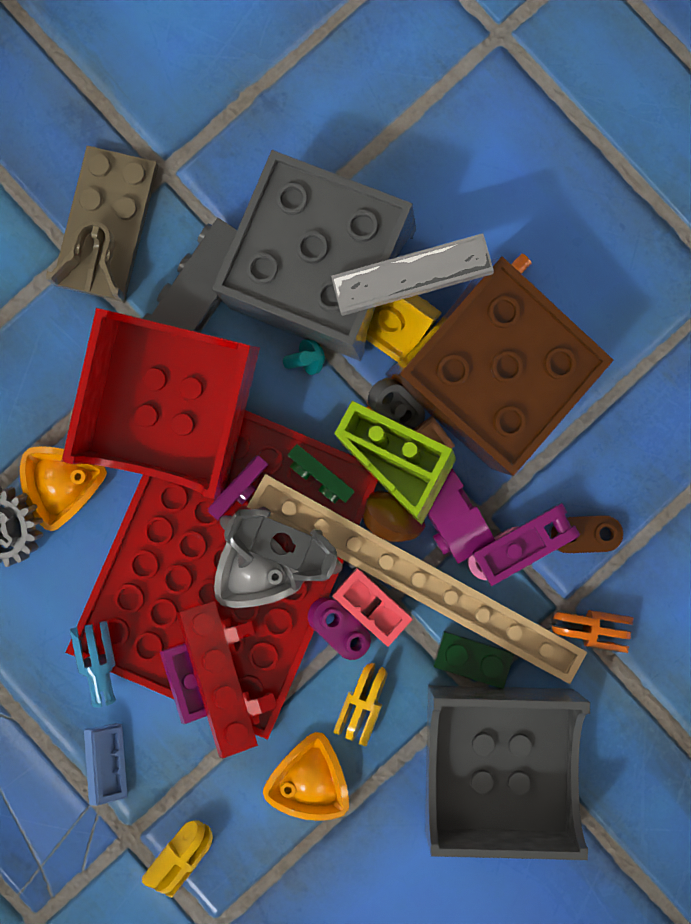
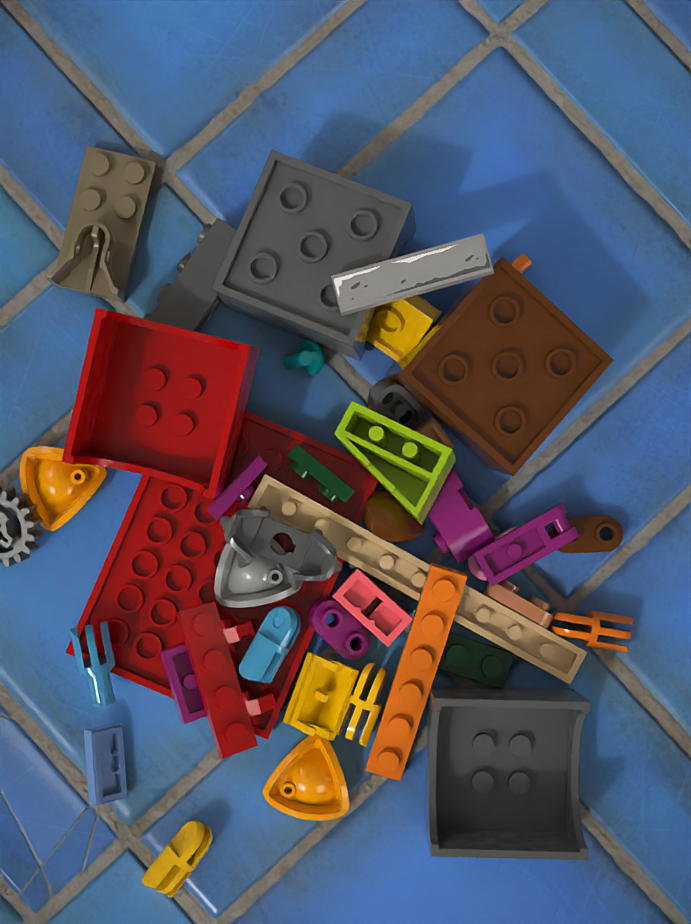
none -> dark azure arm [239,605,302,683]
none -> yellow hinge [282,652,359,741]
none -> orange plate [365,562,467,781]
none -> nougat plate [483,579,554,629]

